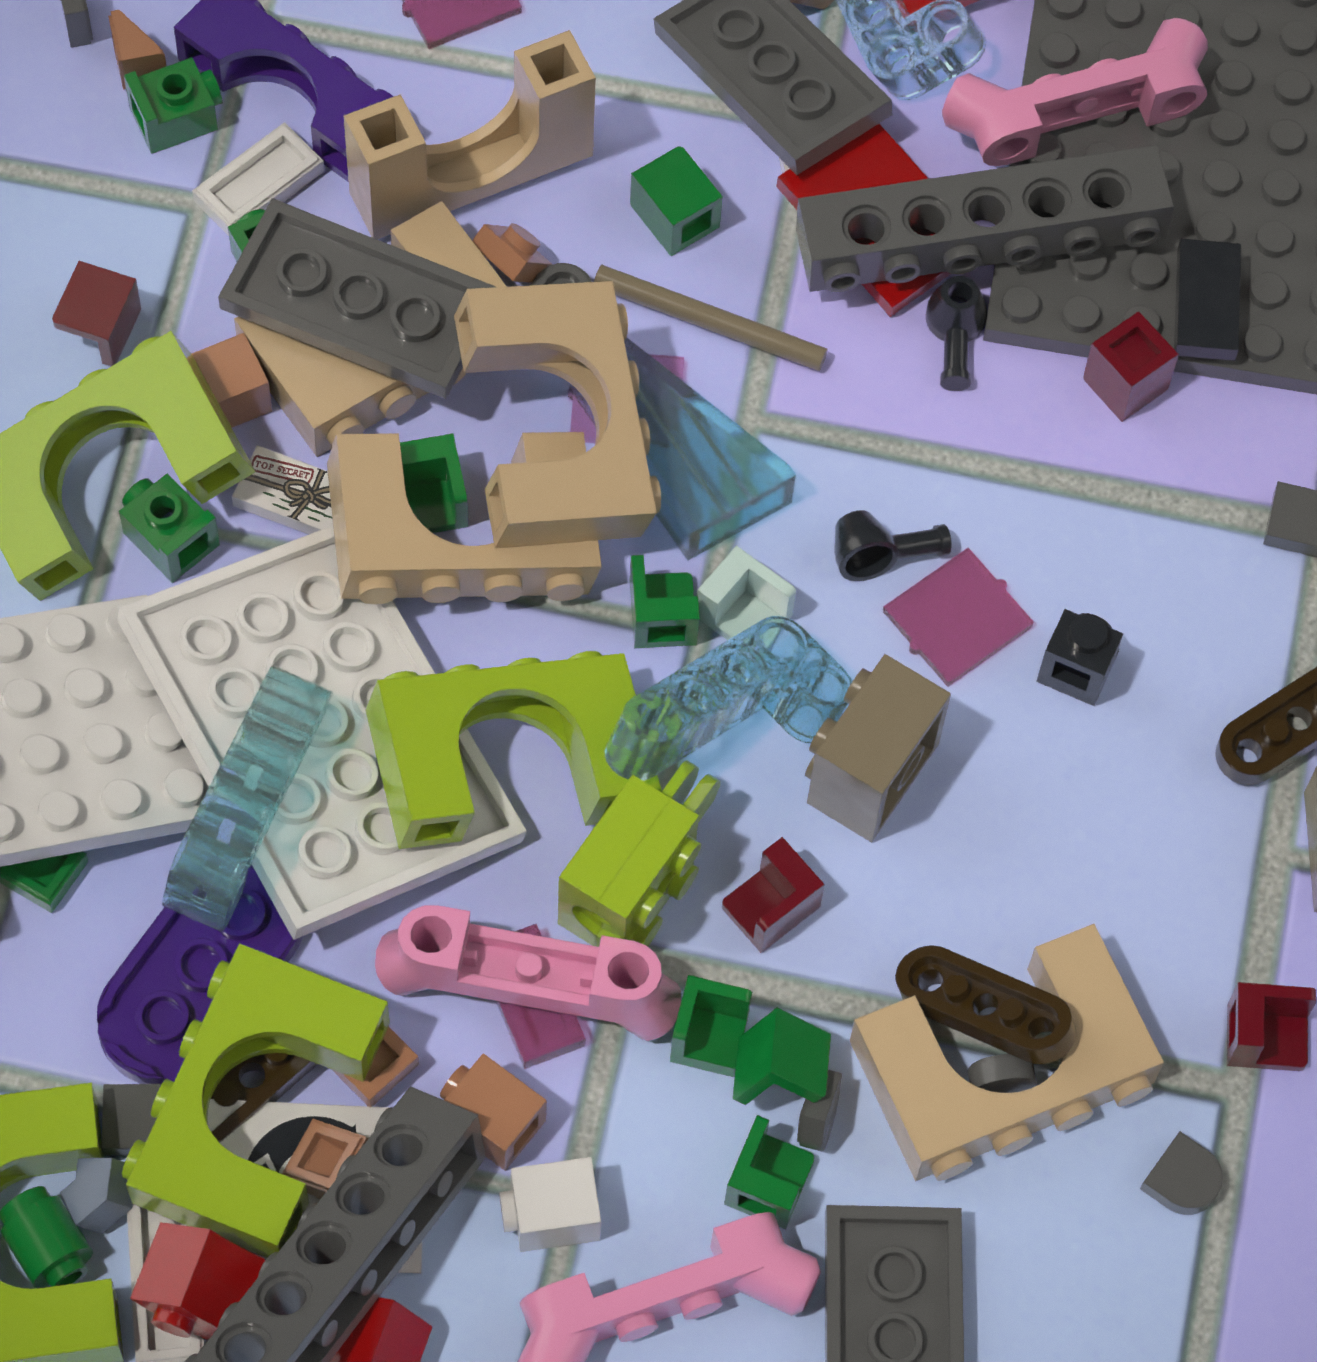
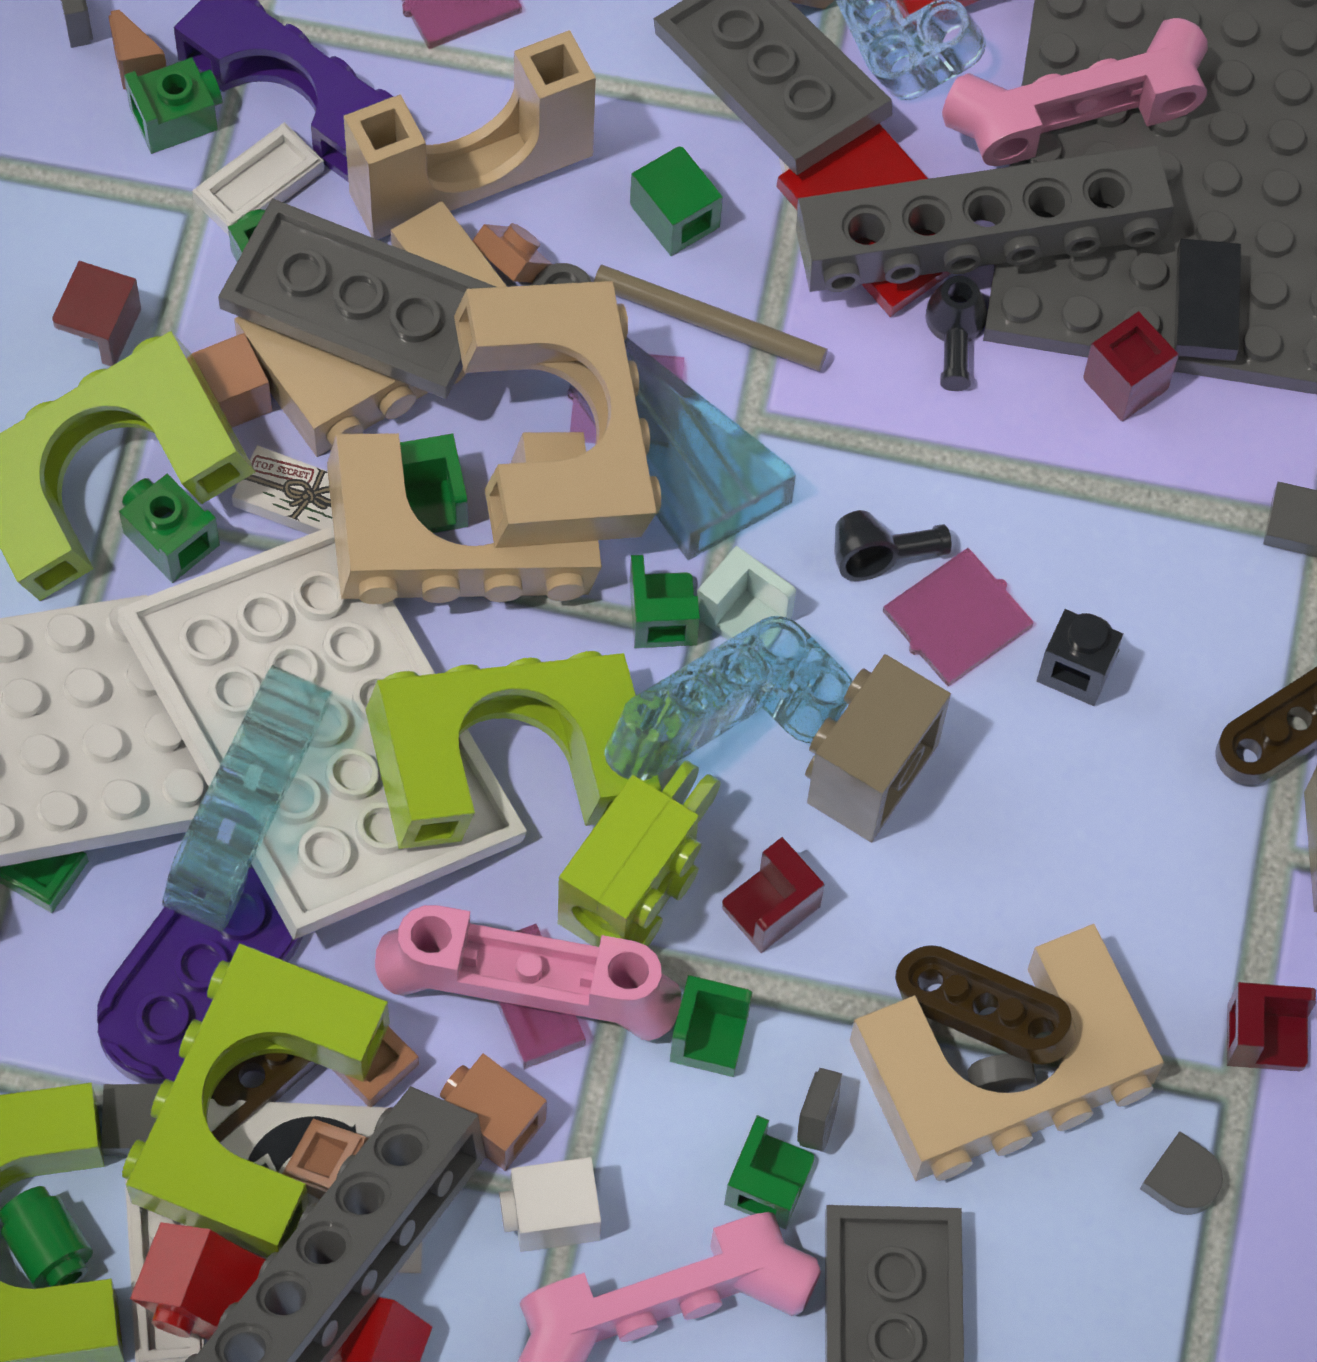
sand blue piece [60,1158,133,1234] -> none
green panel [732,1007,831,1105] -> none

